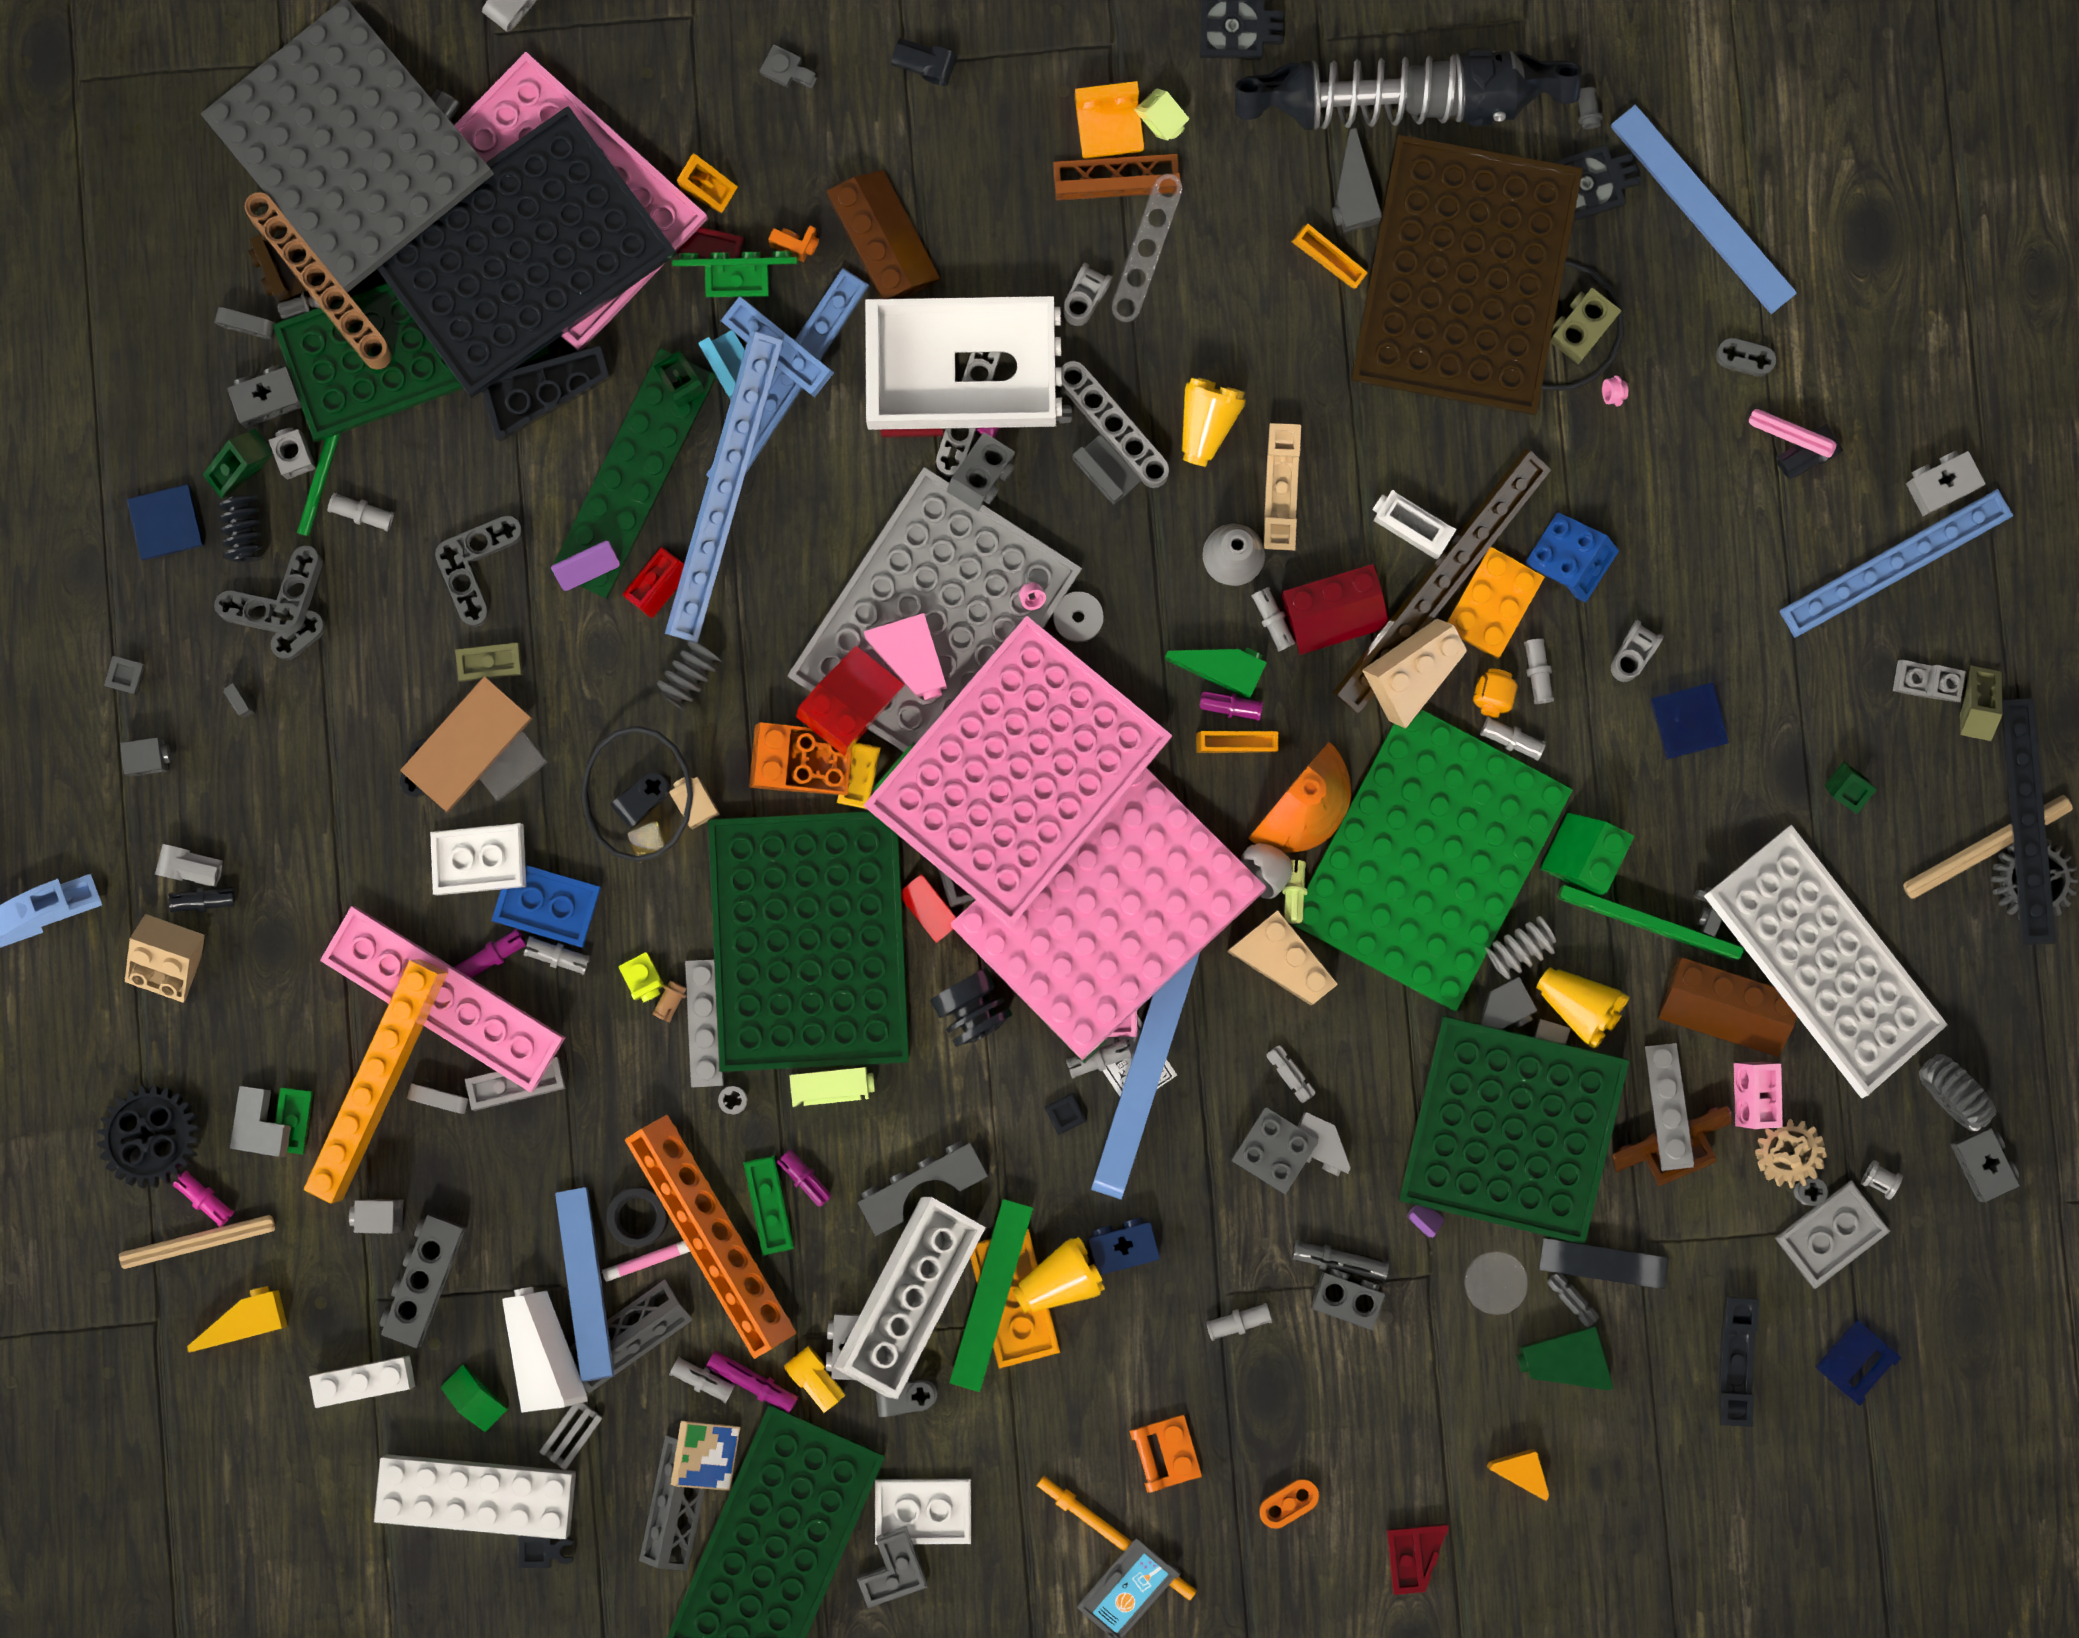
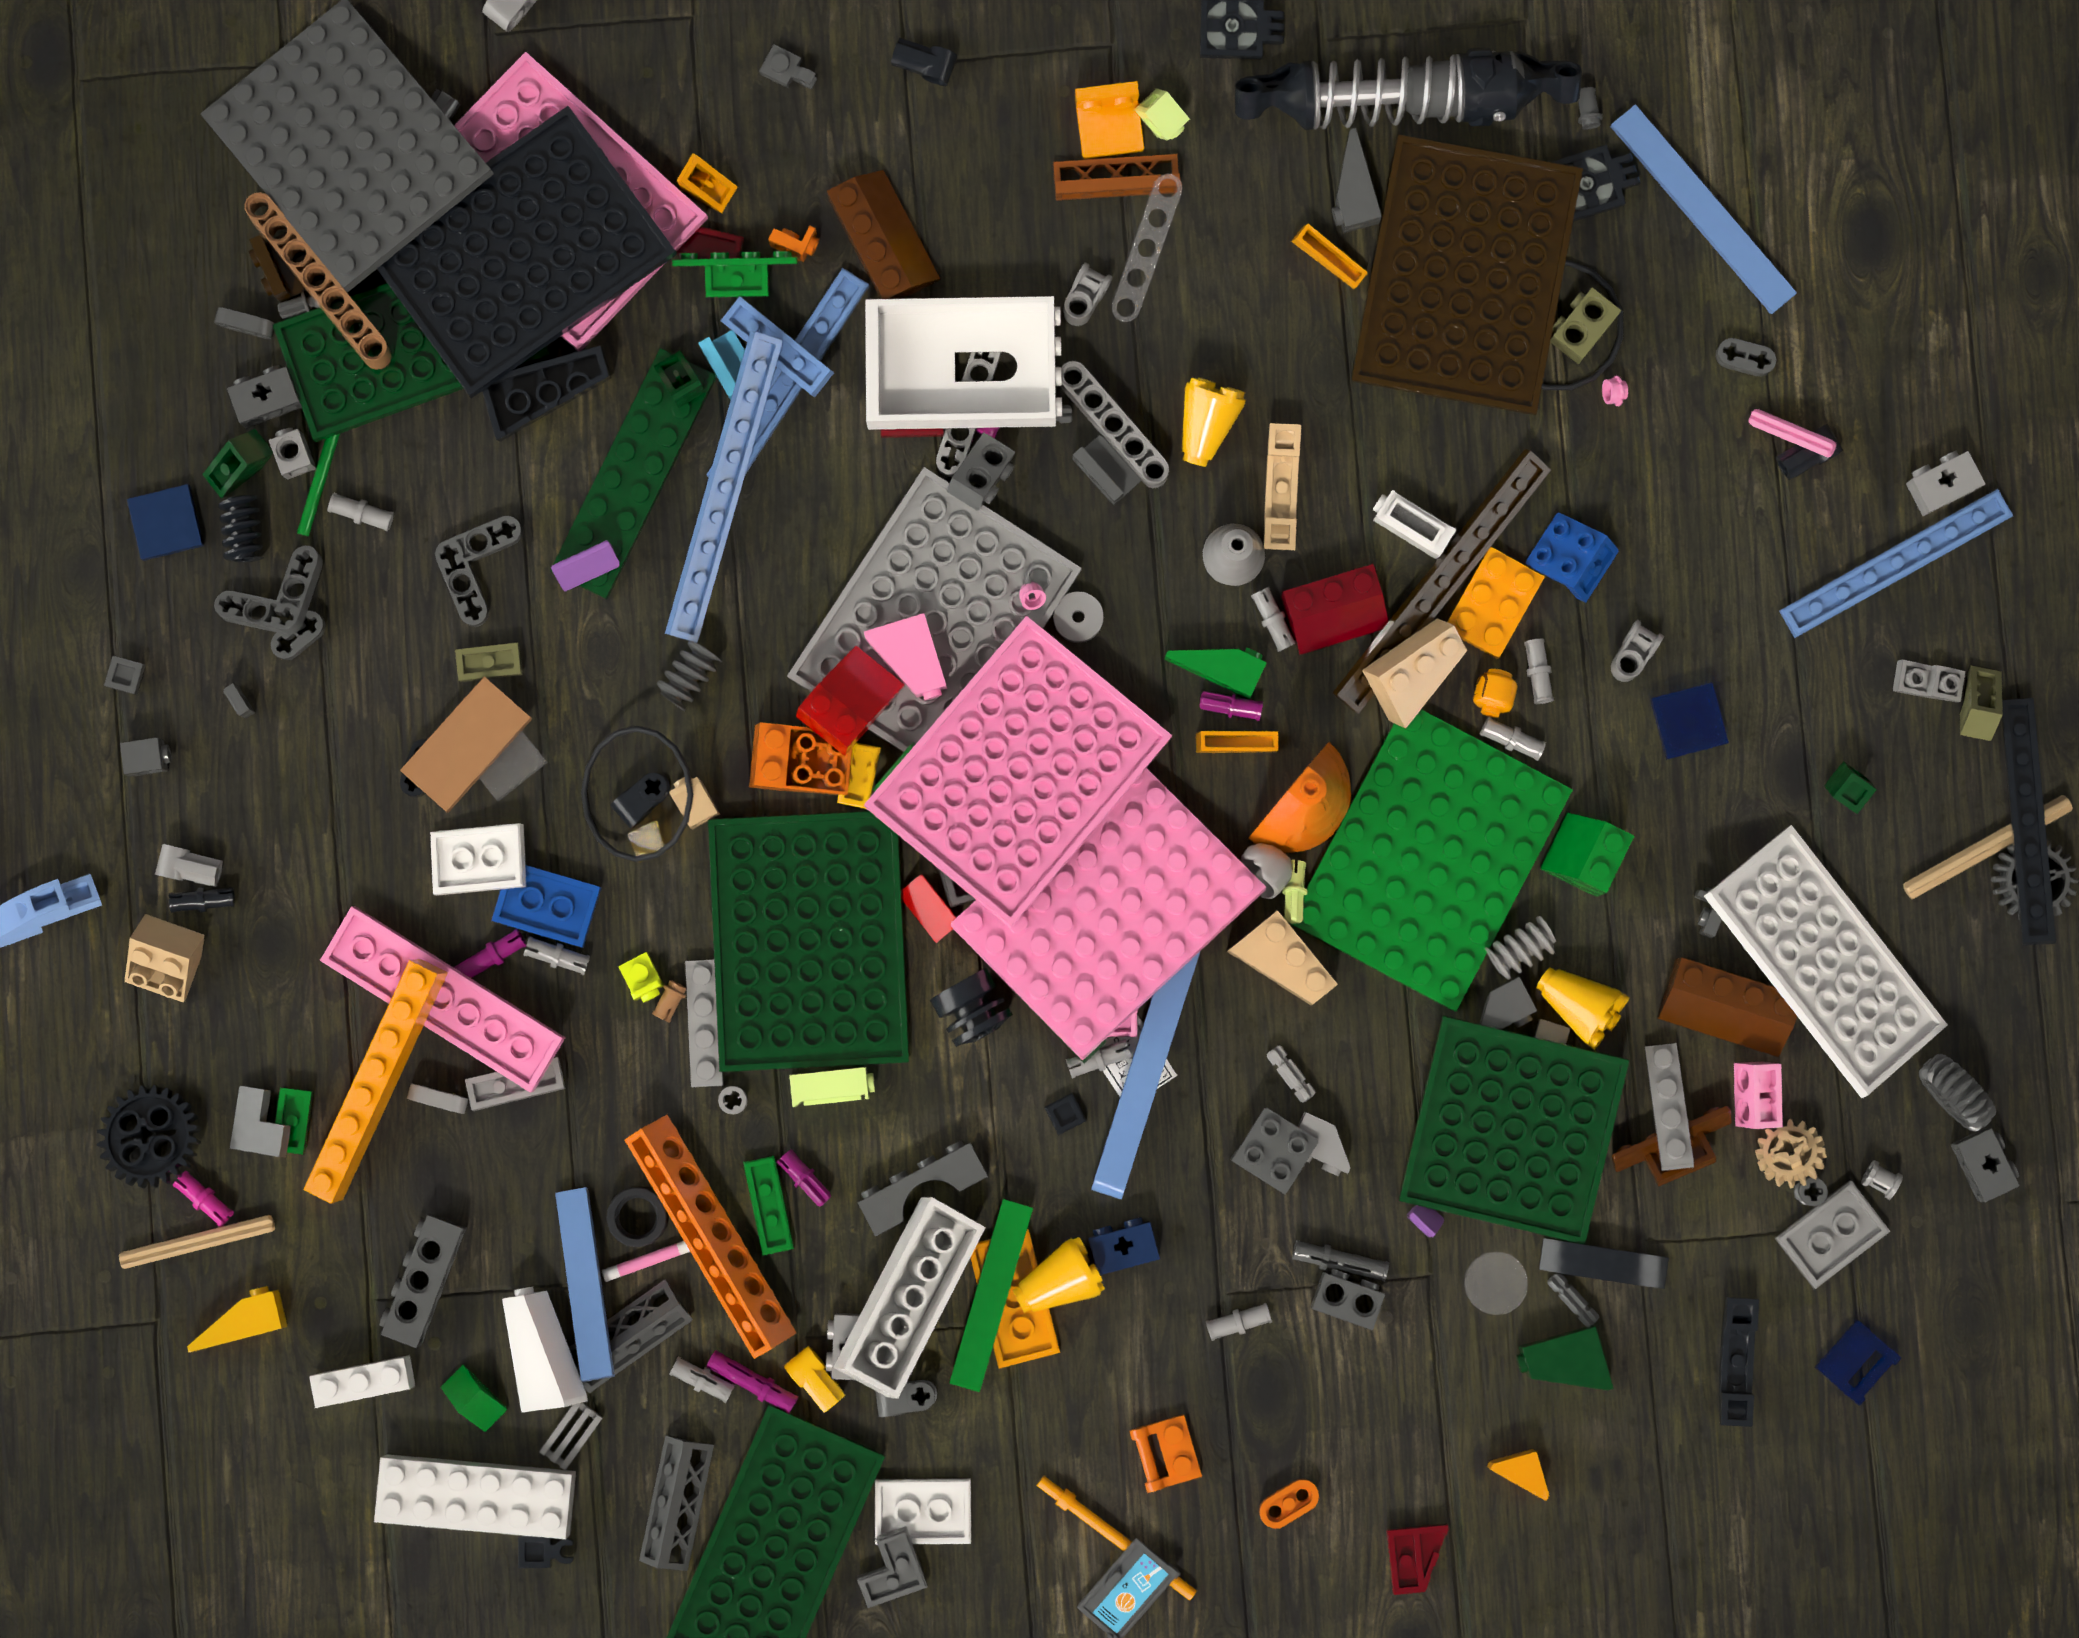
light grey brick [349,1199,404,1233] -> none
red slope [622,547,684,618] -> none
tile [671,1421,740,1491] -> none
green tile [1557,885,1744,961] -> none

